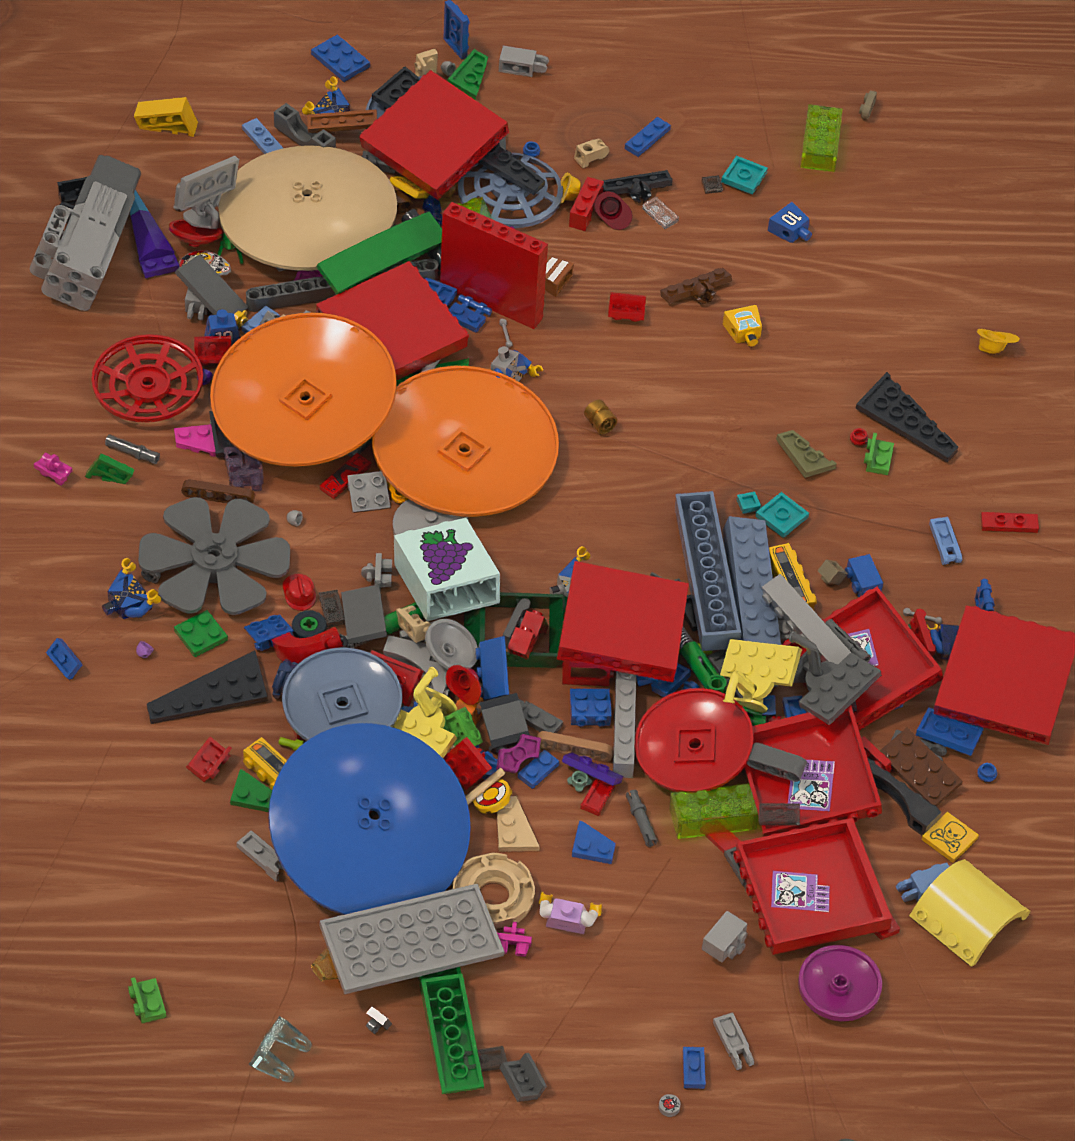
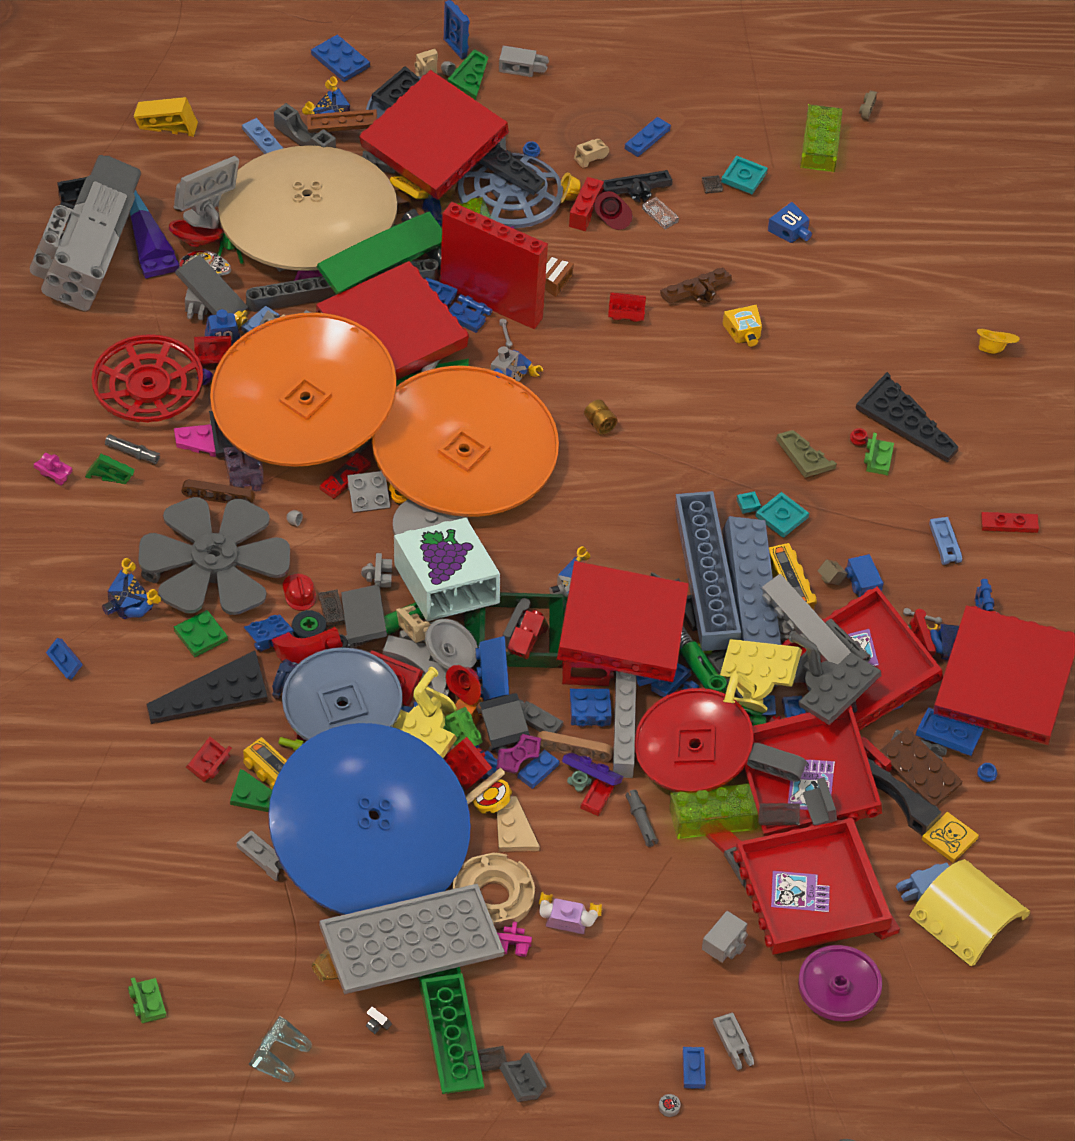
medium lavender hinge [136,641,154,658] -> none
blue wing [572,820,616,864] -> none
none -> dark grey panel [803,777,837,826]

